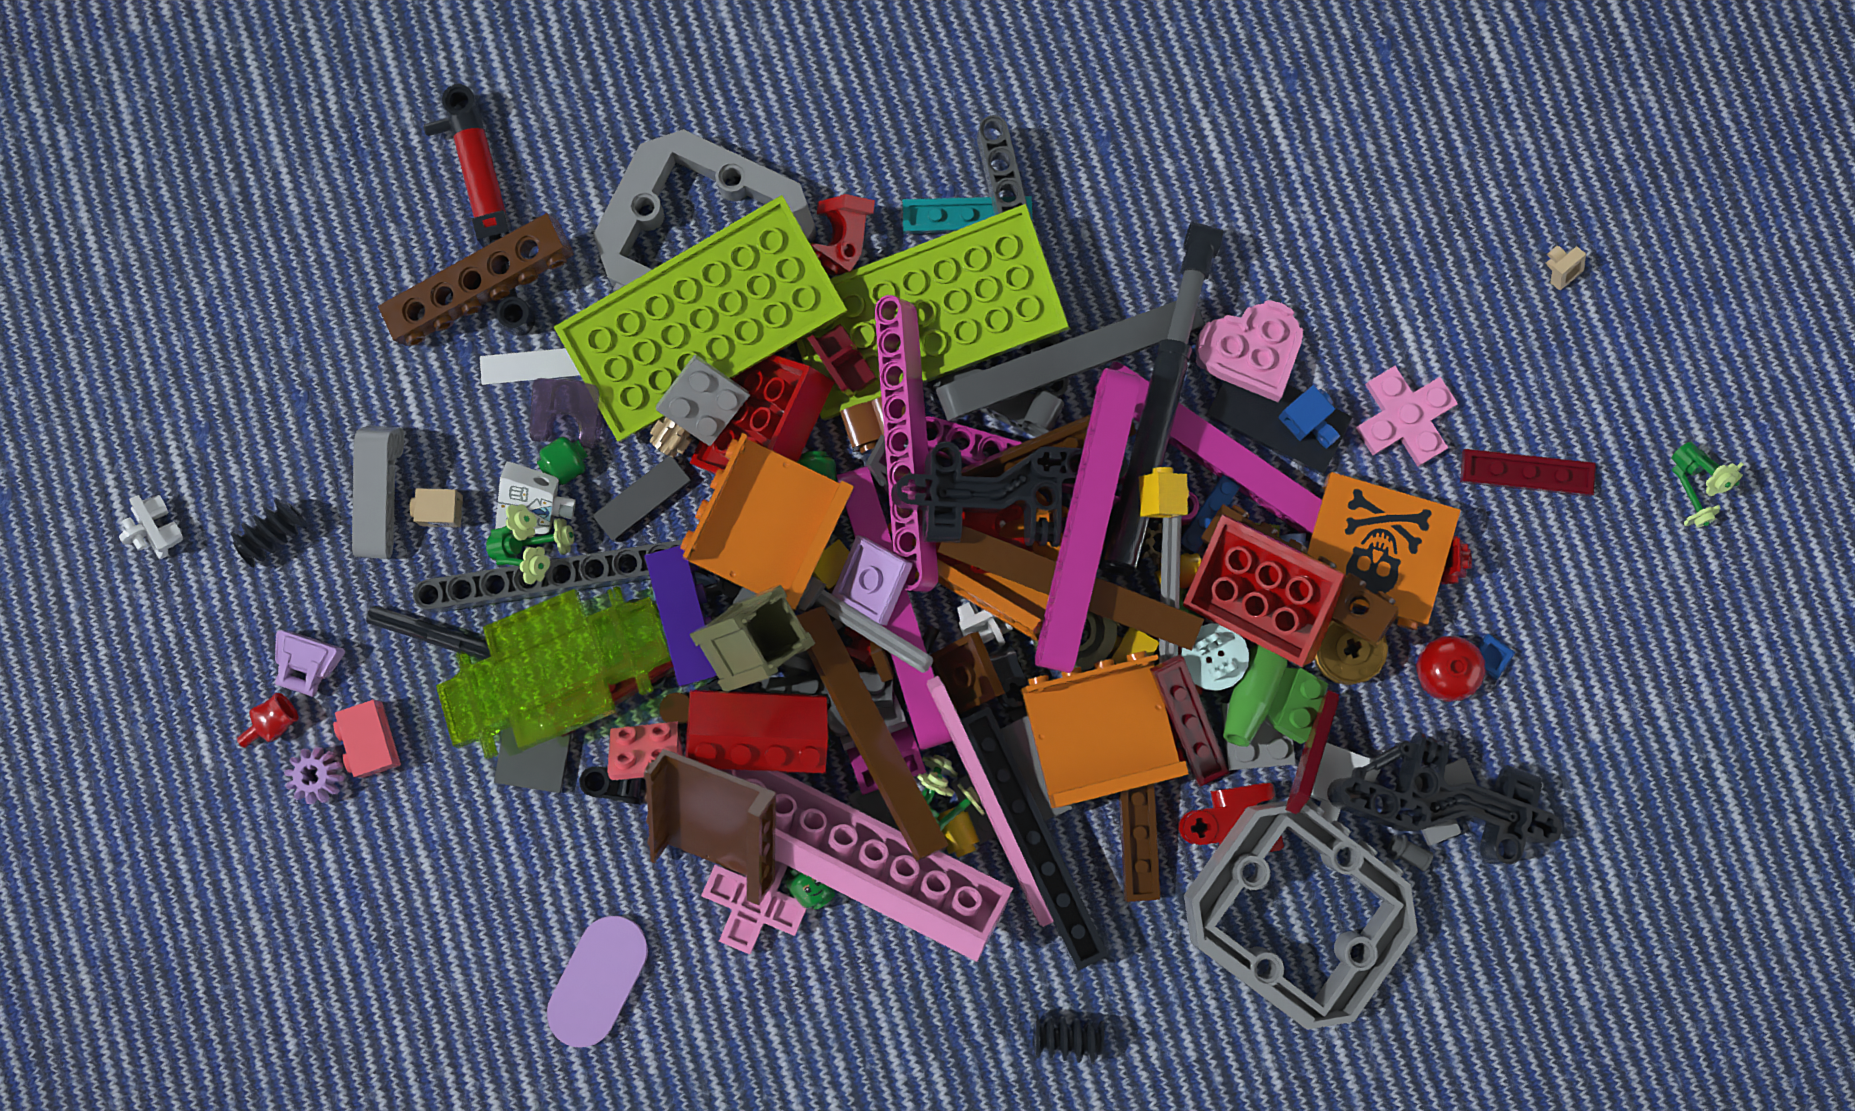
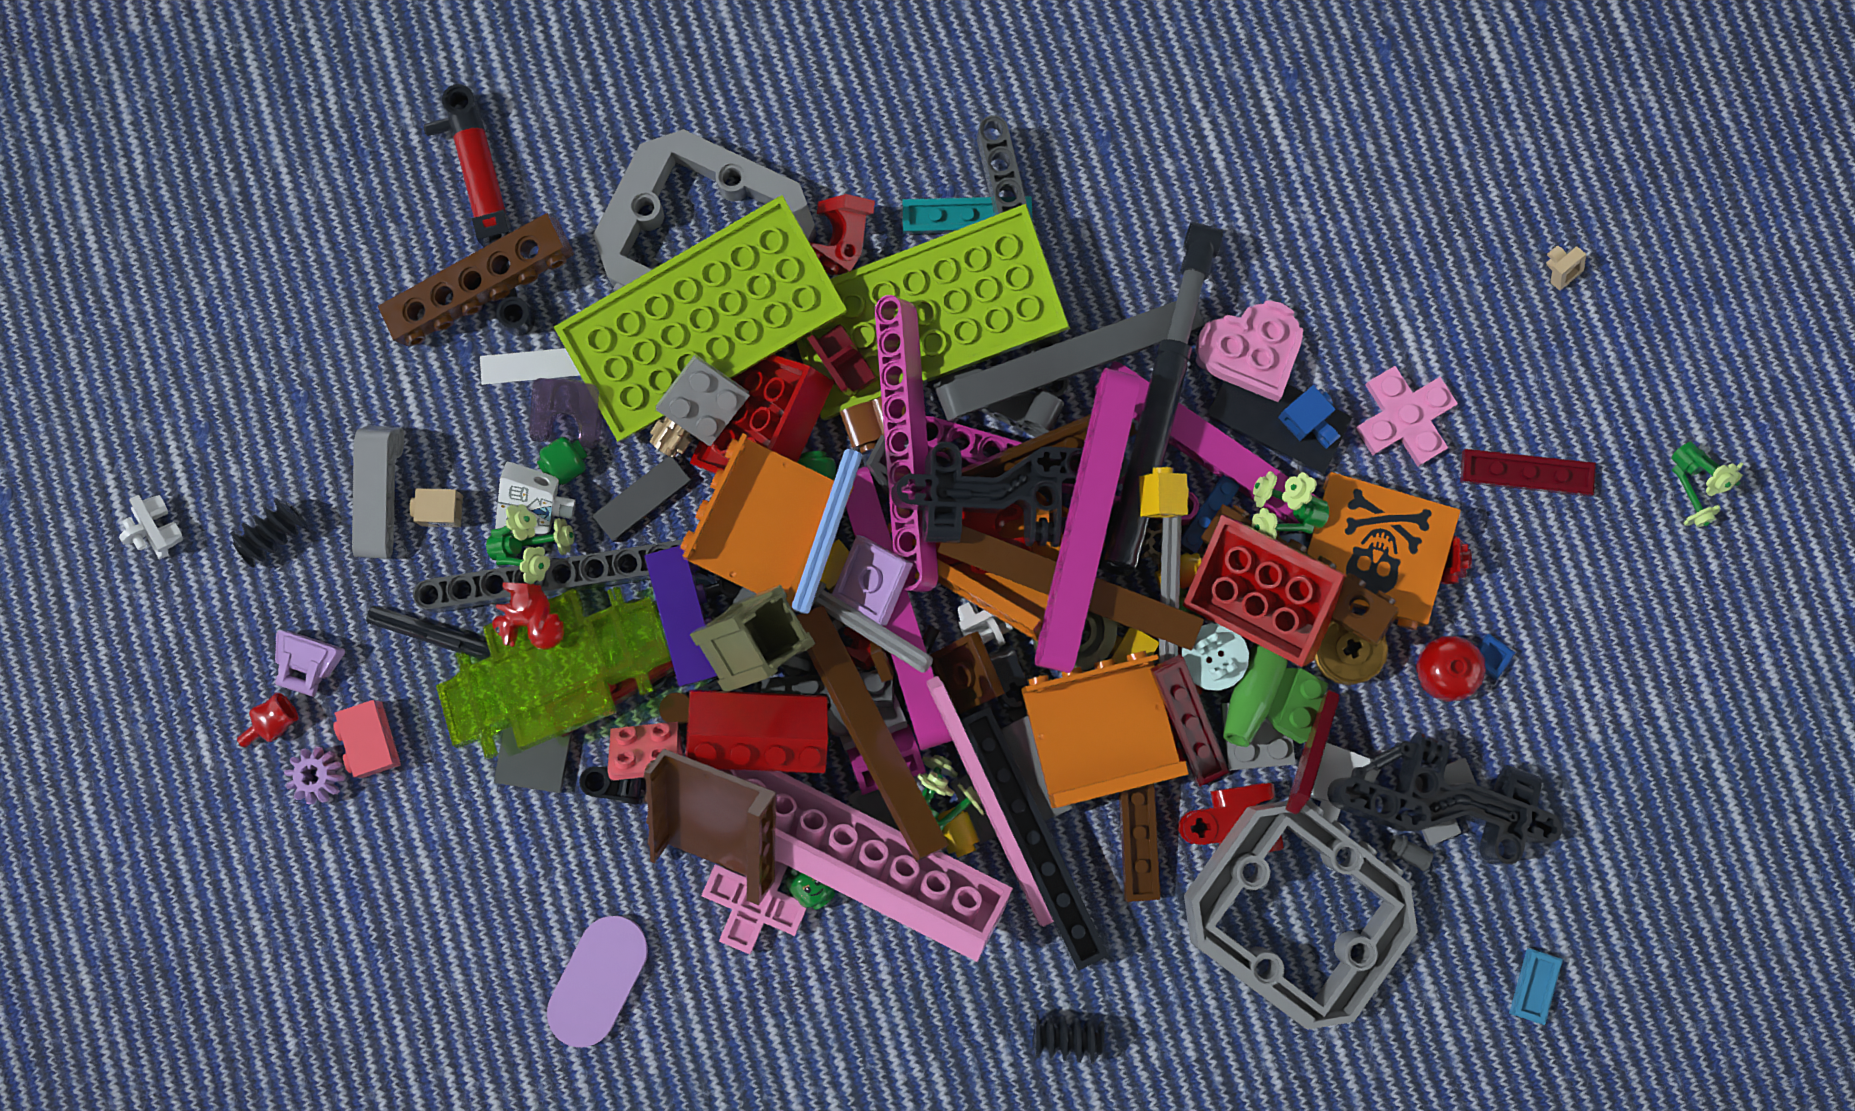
none -> red animal [492,582,564,650]
none -> light blue axle [792,449,862,614]
none -> yellowish green plant [1252,471,1330,539]
none -> dark azure tile [1509,948,1563,1025]

